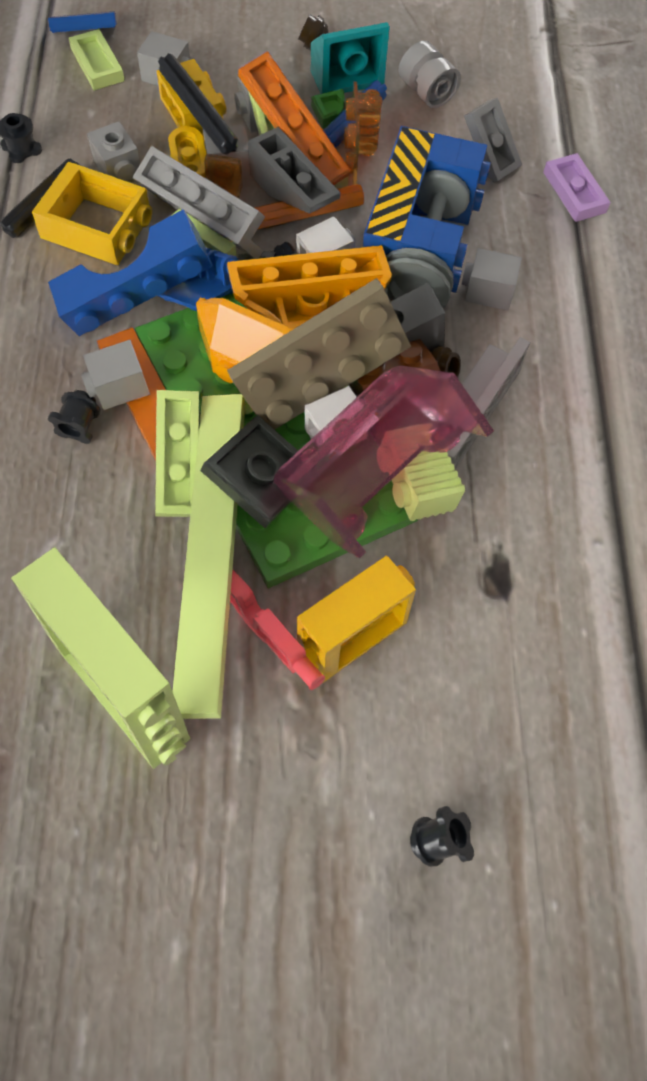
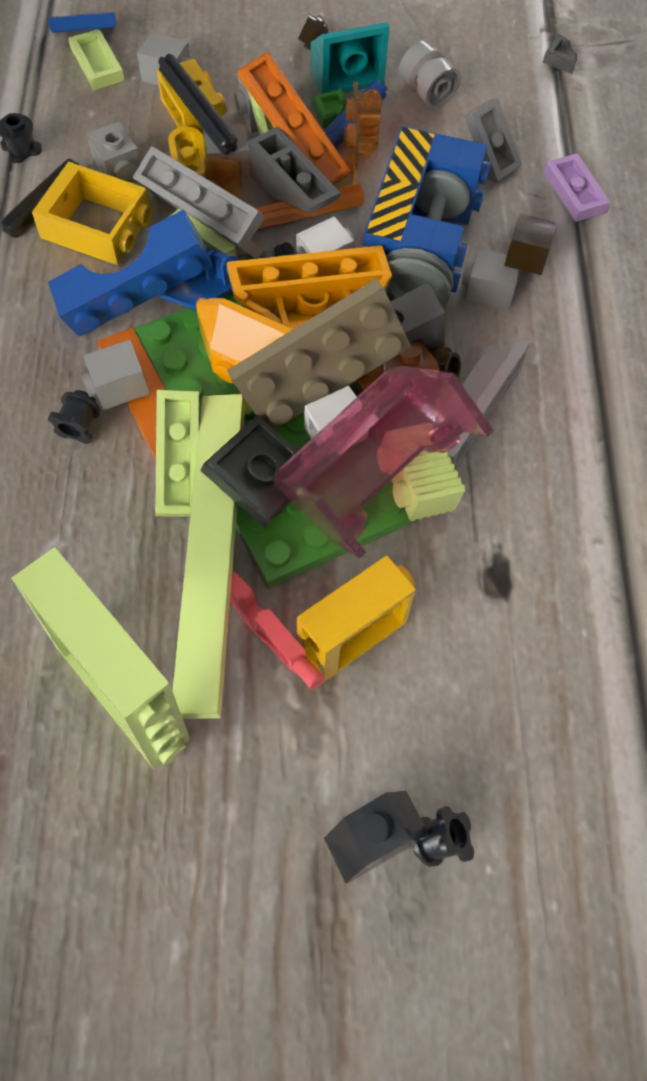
none -> black slope [324,791,430,884]
none -> dark brown slope [504,213,555,275]
none -> dark grey tile [543,34,577,74]

